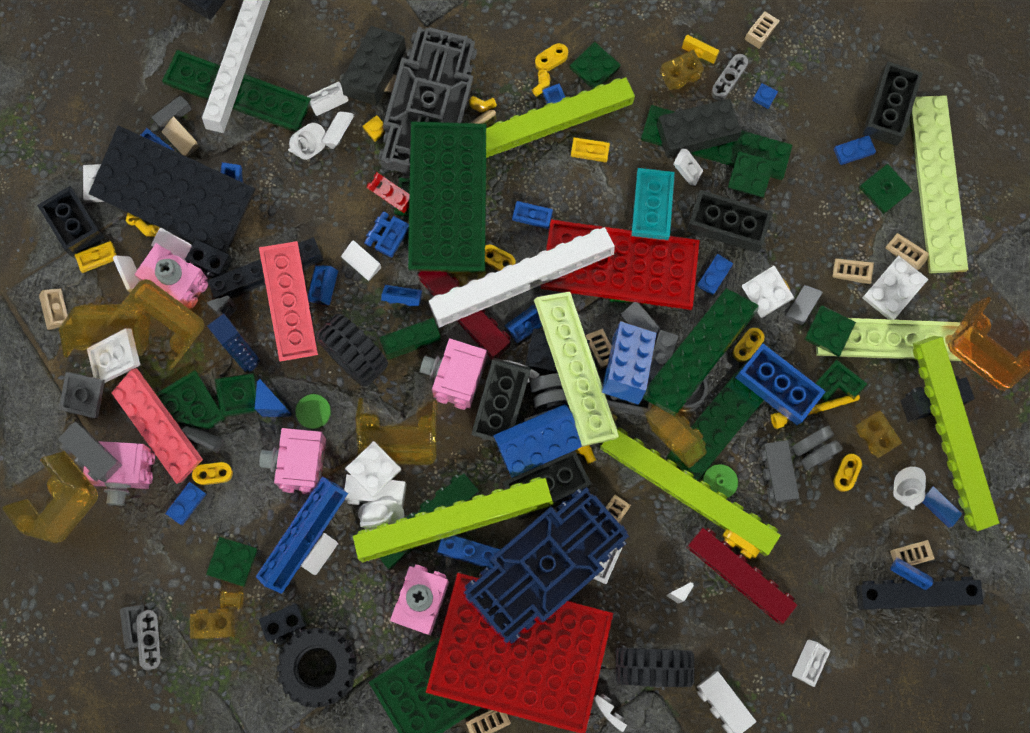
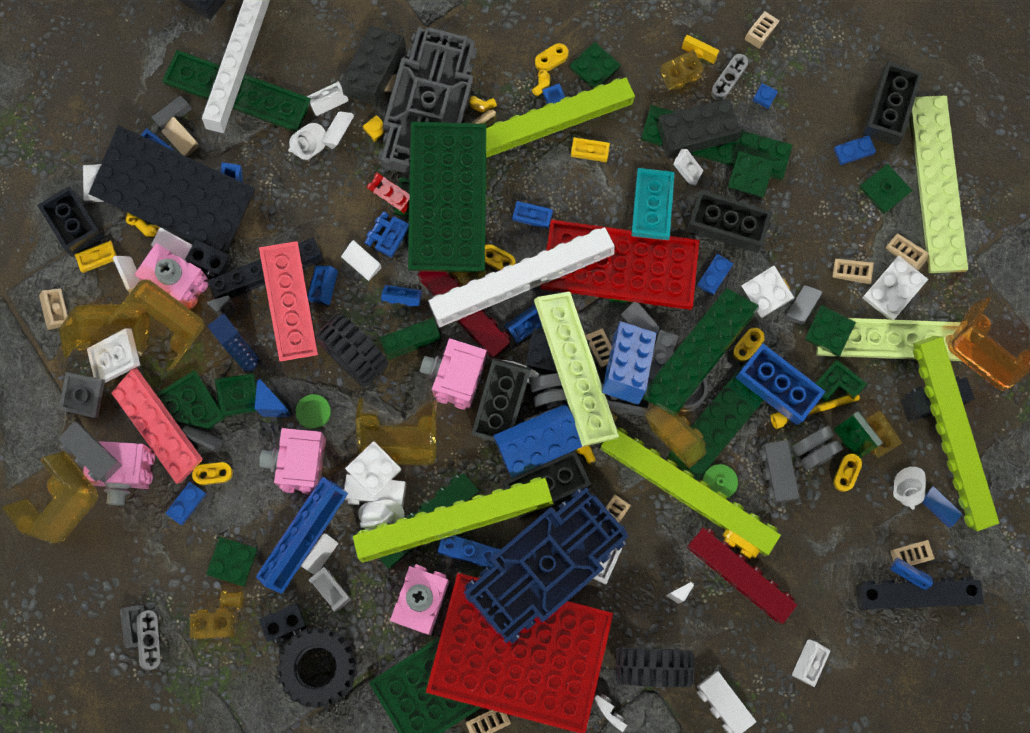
none -> light grey panel [309,567,351,612]
none -> dark green plate [833,411,883,458]

